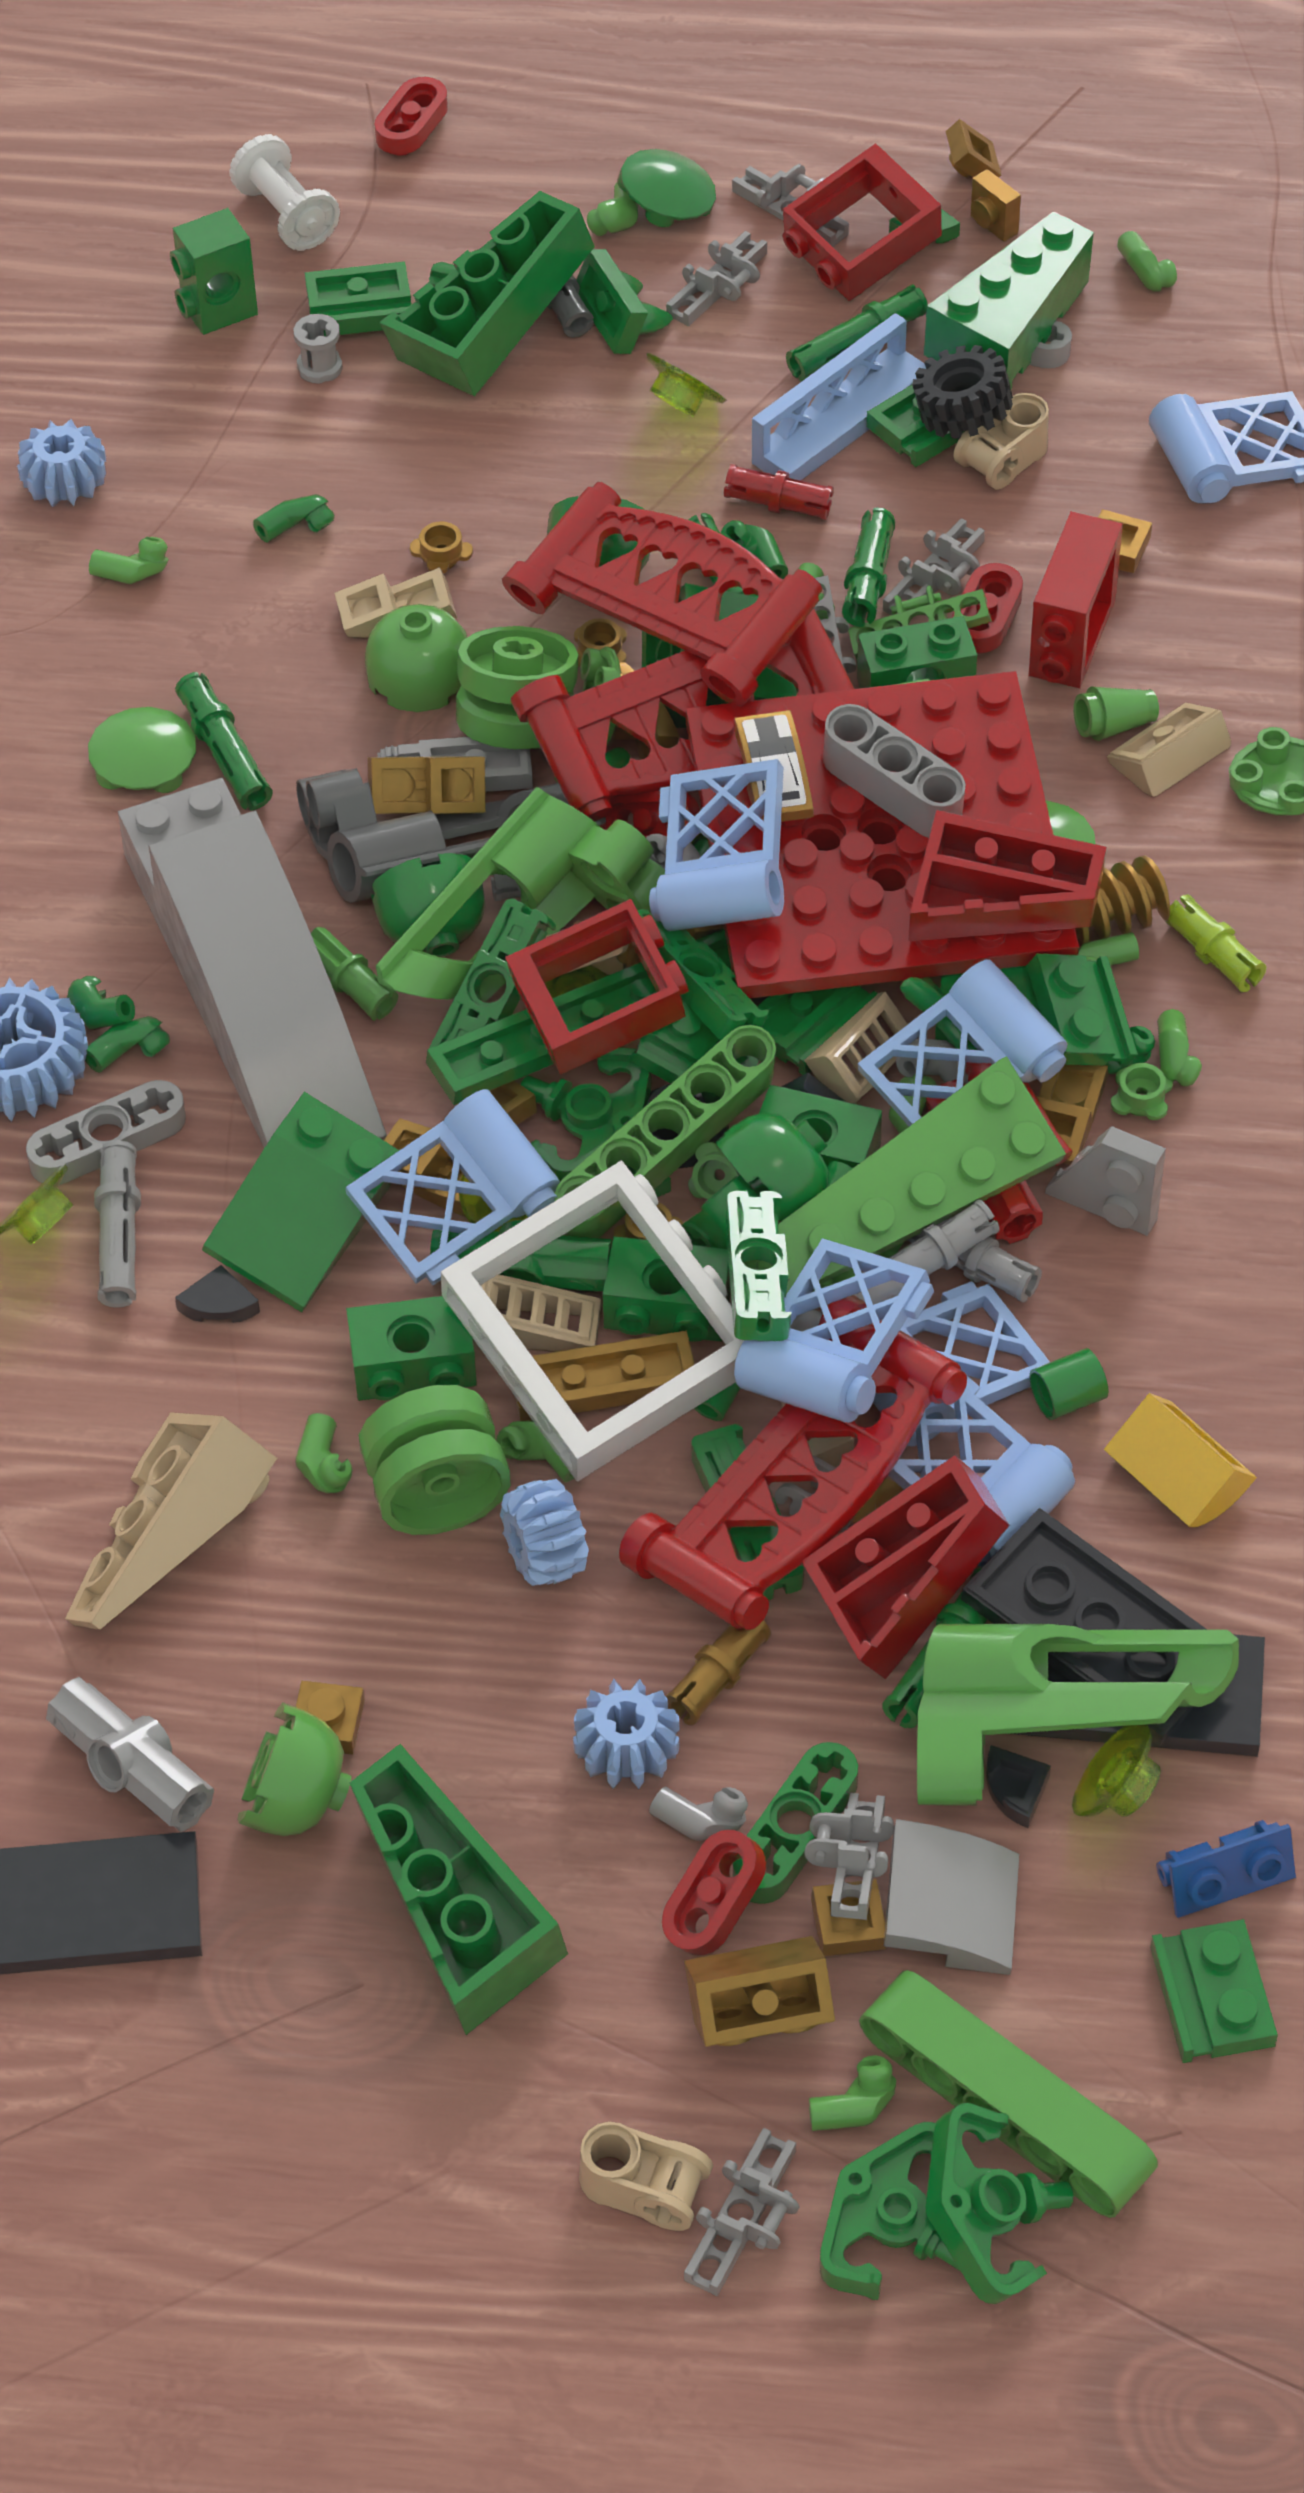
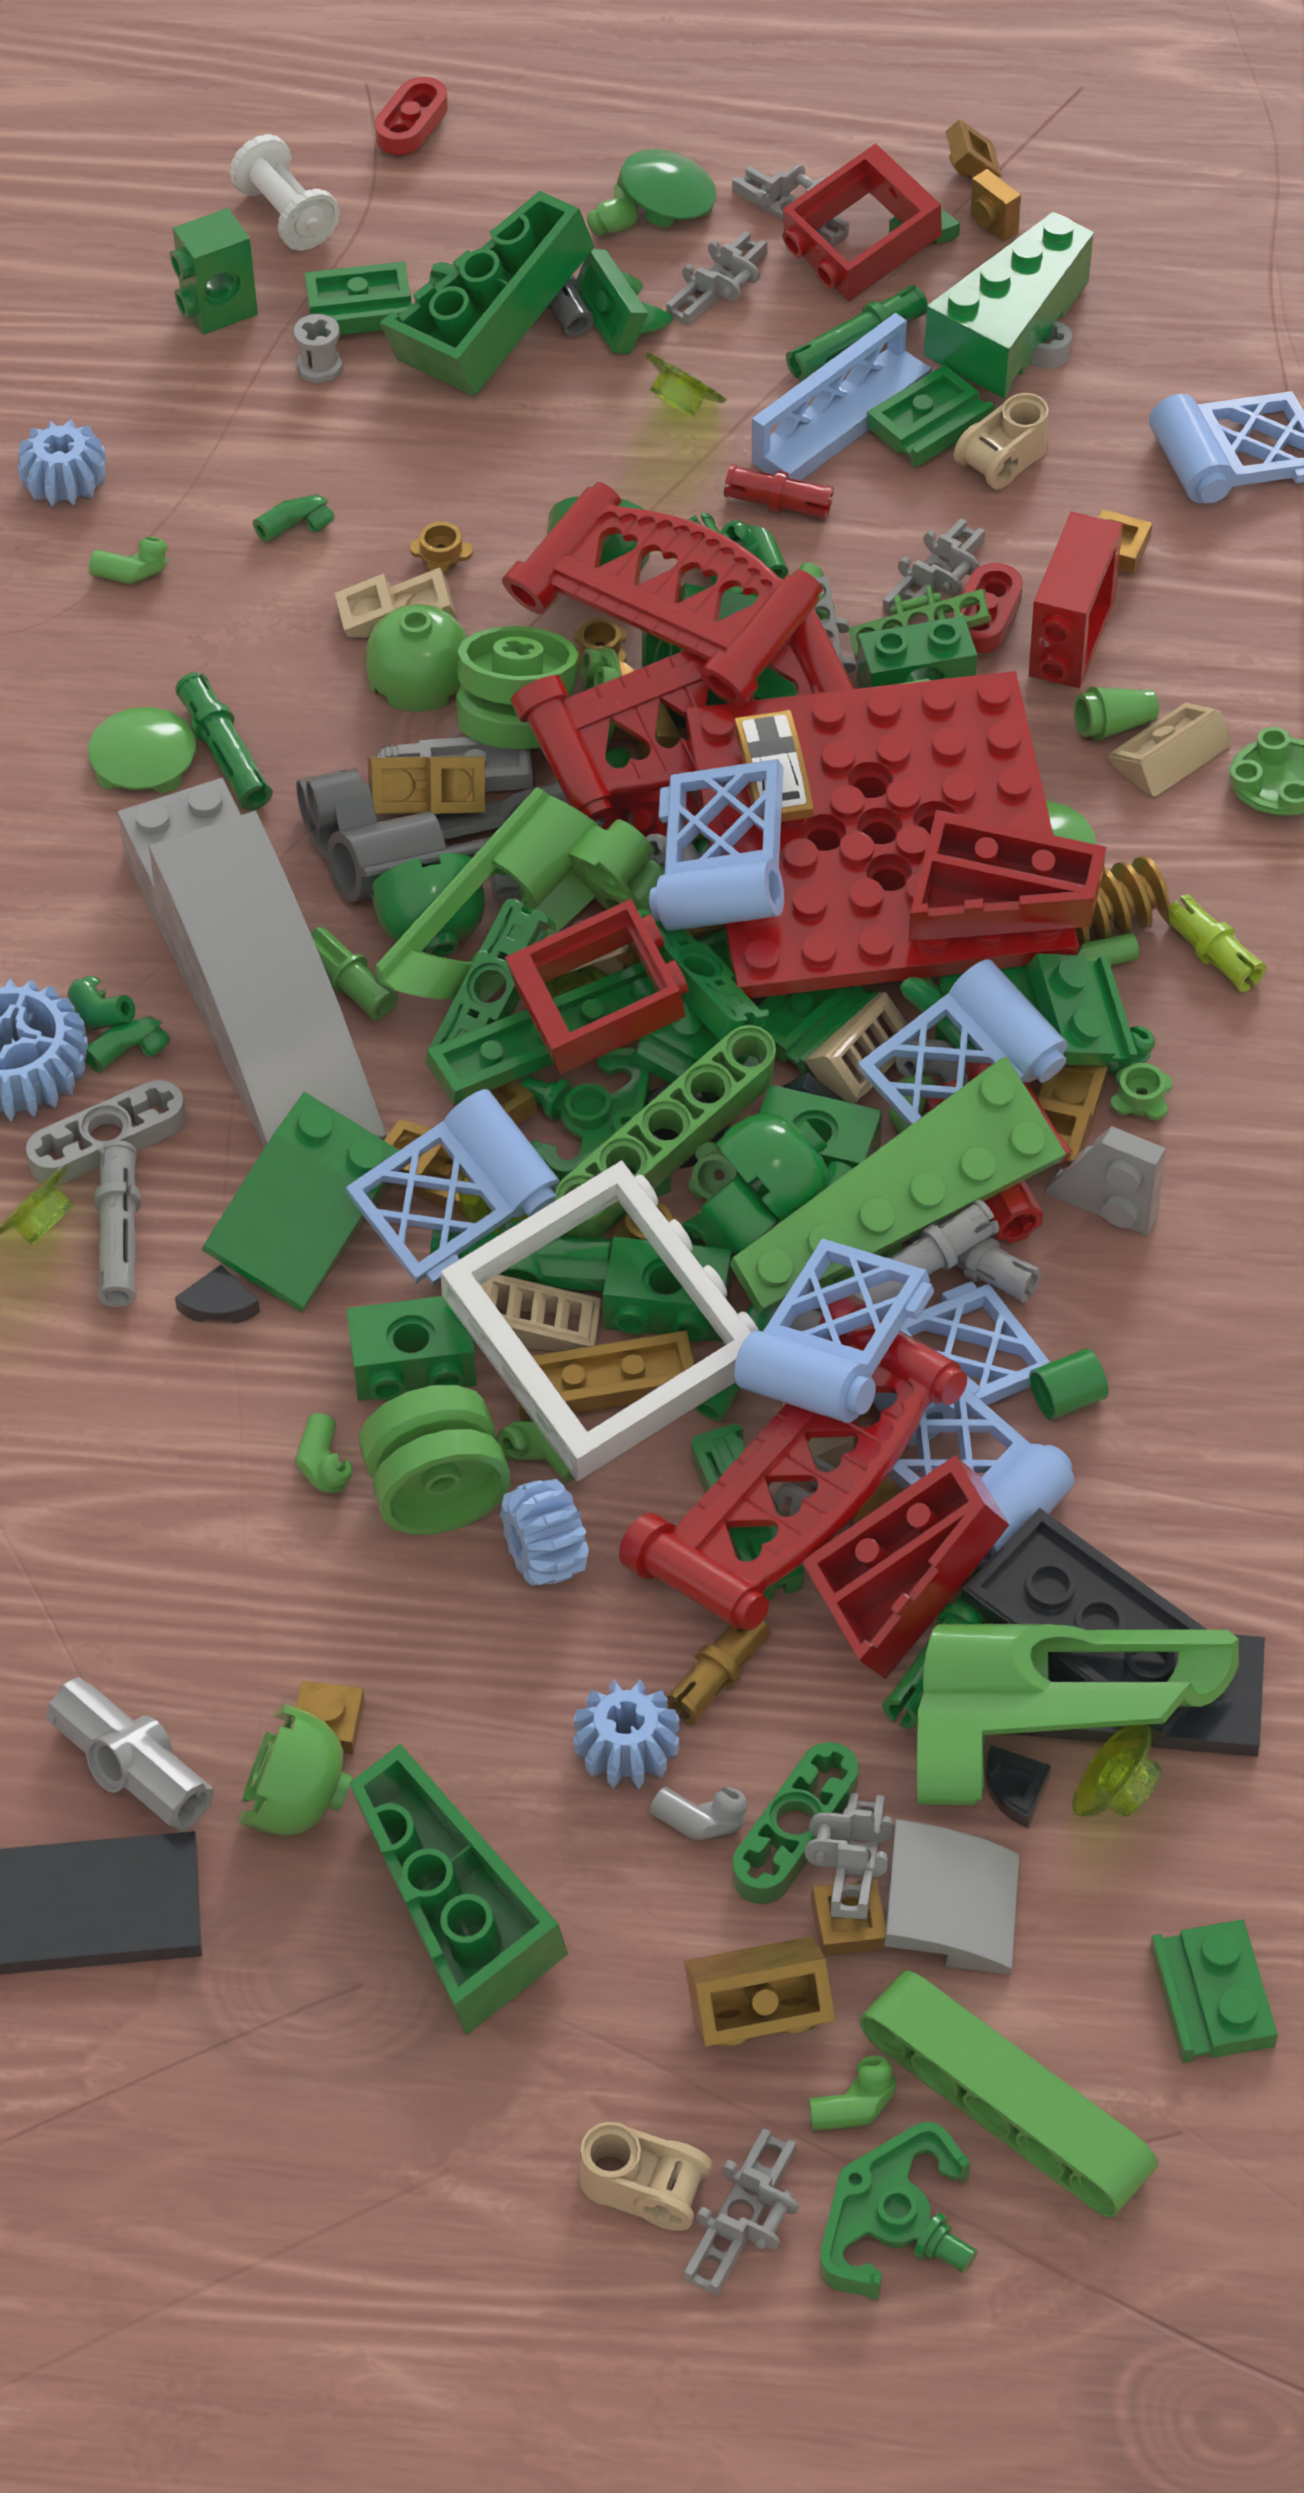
tan wedge [65,1413,277,1630] -> none
red plate [662,1830,766,1956] -> none
piece [726,1191,792,1341] -> none
light grey beam [823,704,966,838] -> none
green pin [842,507,896,627] -> none
black tyre [912,345,1013,438] -> none
green piece [926,2103,1074,2304] -> none
yellow brick [1104,1393,1257,1527] -> none
bright green arm [1117,231,1177,292] -> none
blue hinge [1156,1820,1296,1918] -> none
bright green arm [1157,1009,1202,1087] -> none

